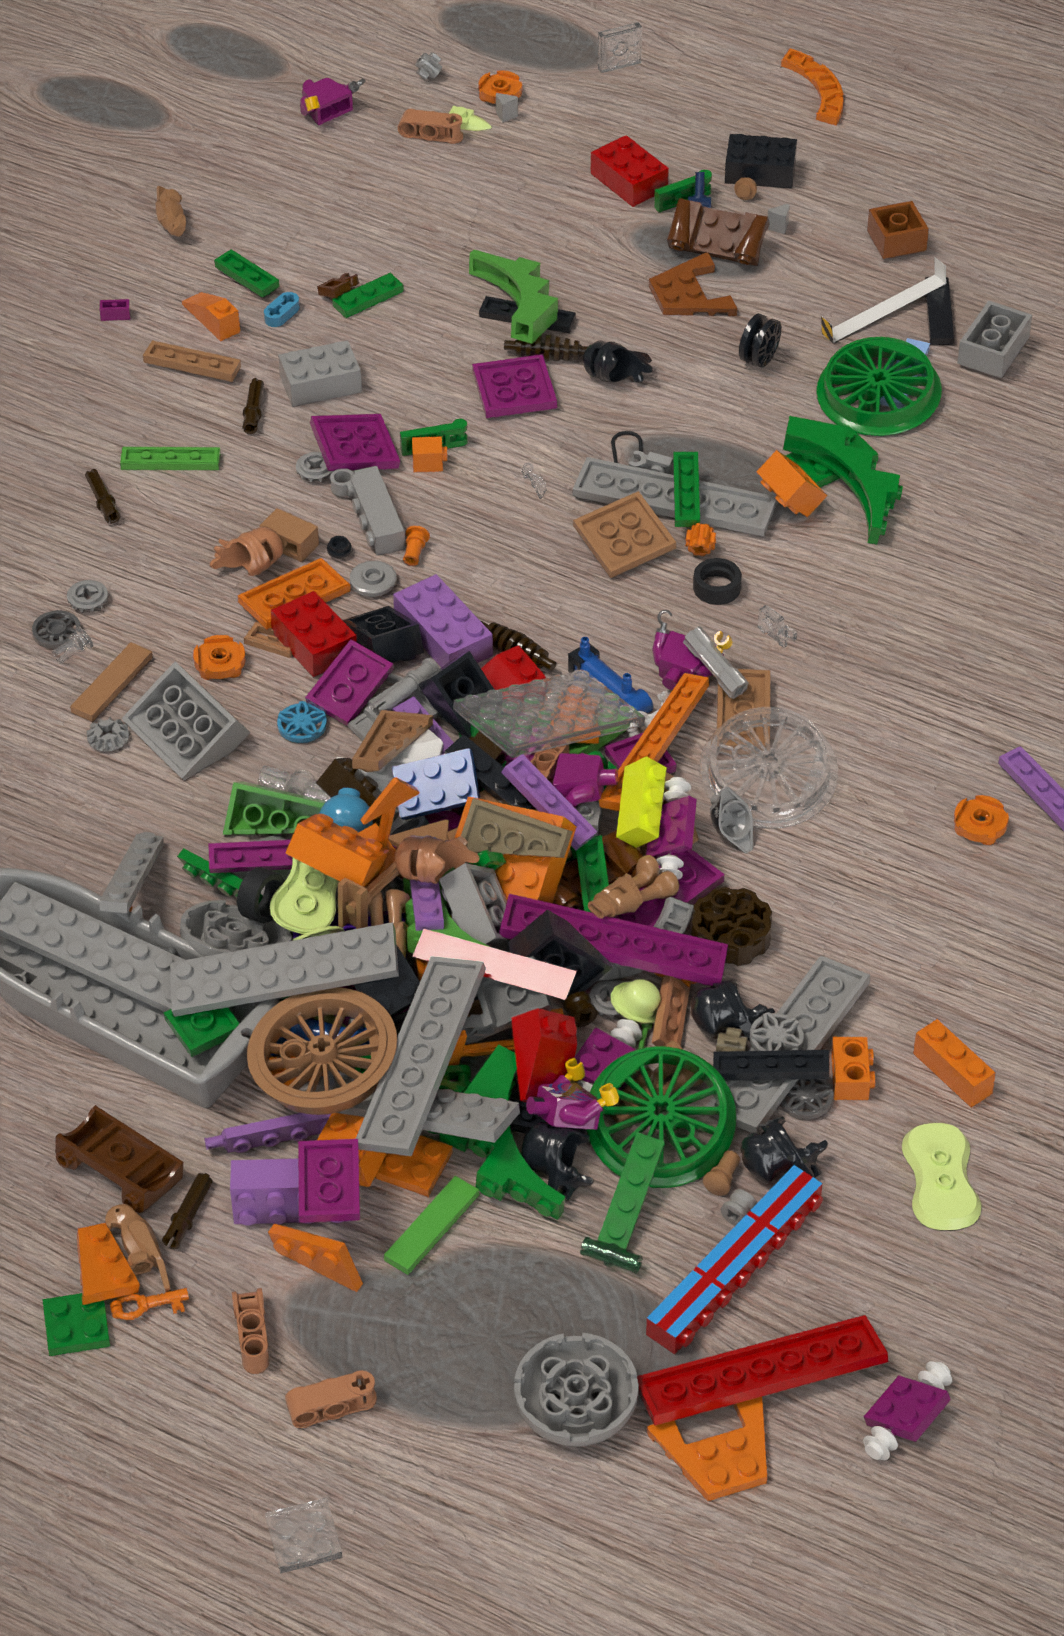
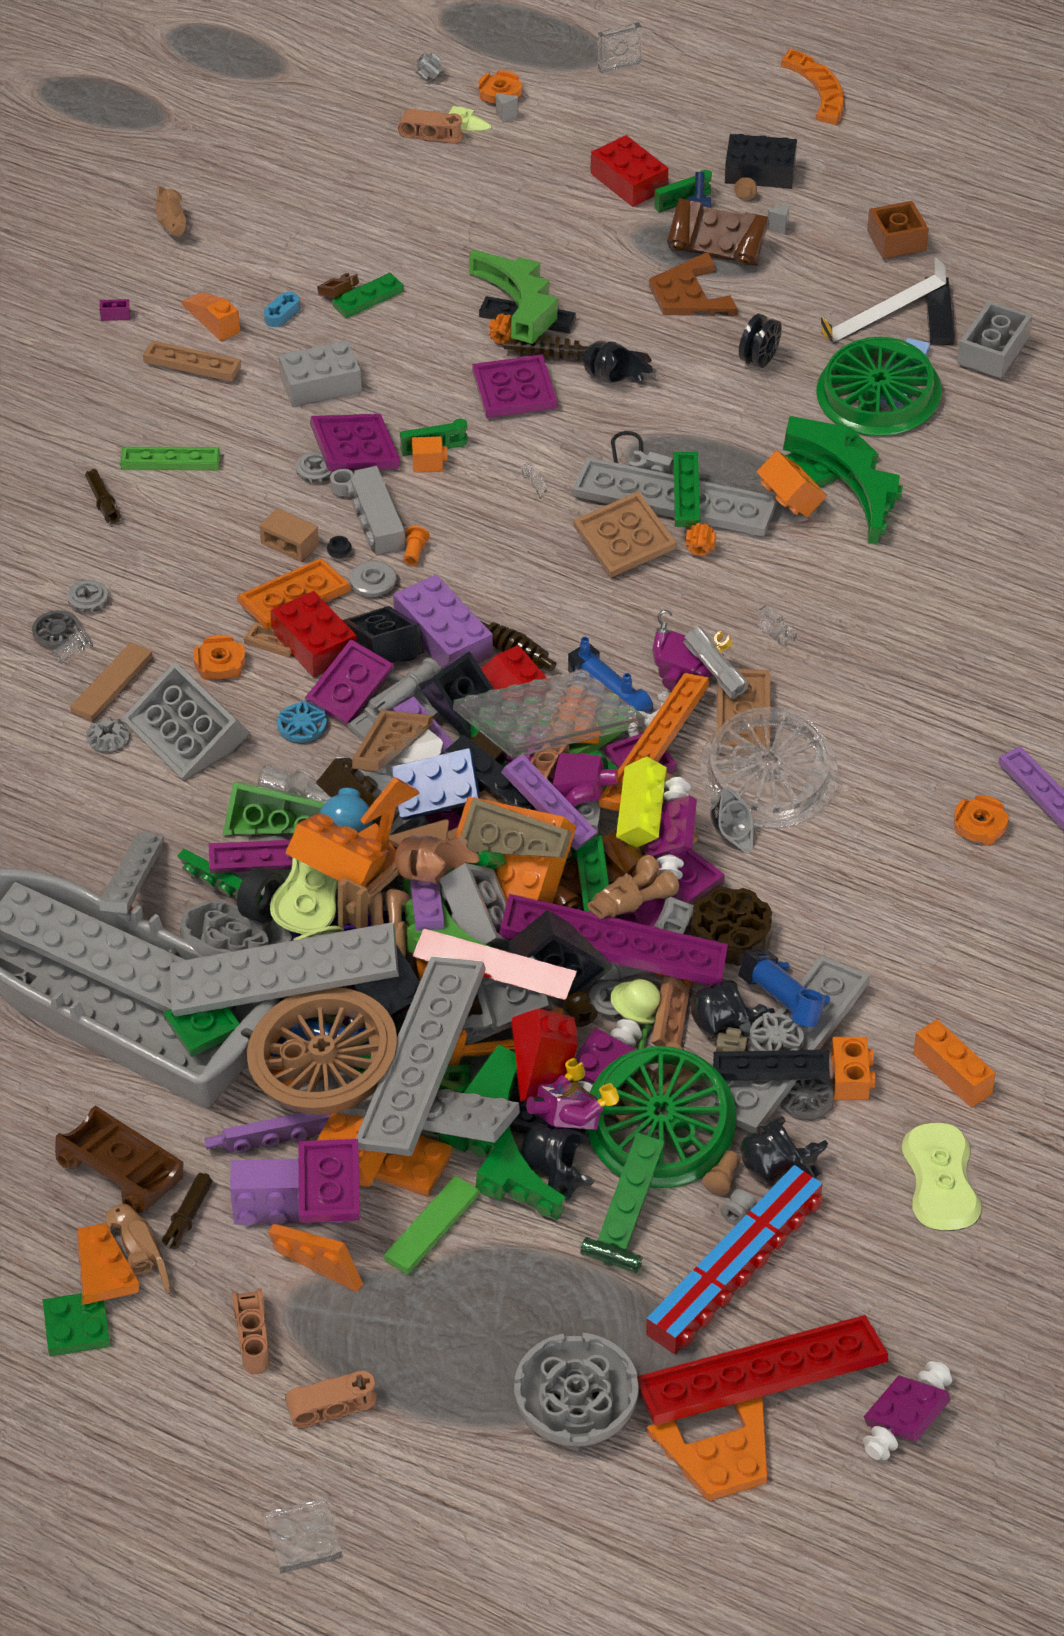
orange piece [110,1288,189,1320] -> none
nougat piece [210,527,283,576] -> none
green plate [214,249,280,298] -> none
dark brown axle [242,378,264,434] -> none
magenta torso [300,78,365,126] -> none
black tyre [693,558,742,605] -> none
none -> orange gear [488,314,515,345]
none -> blue piece [738,949,830,1027]

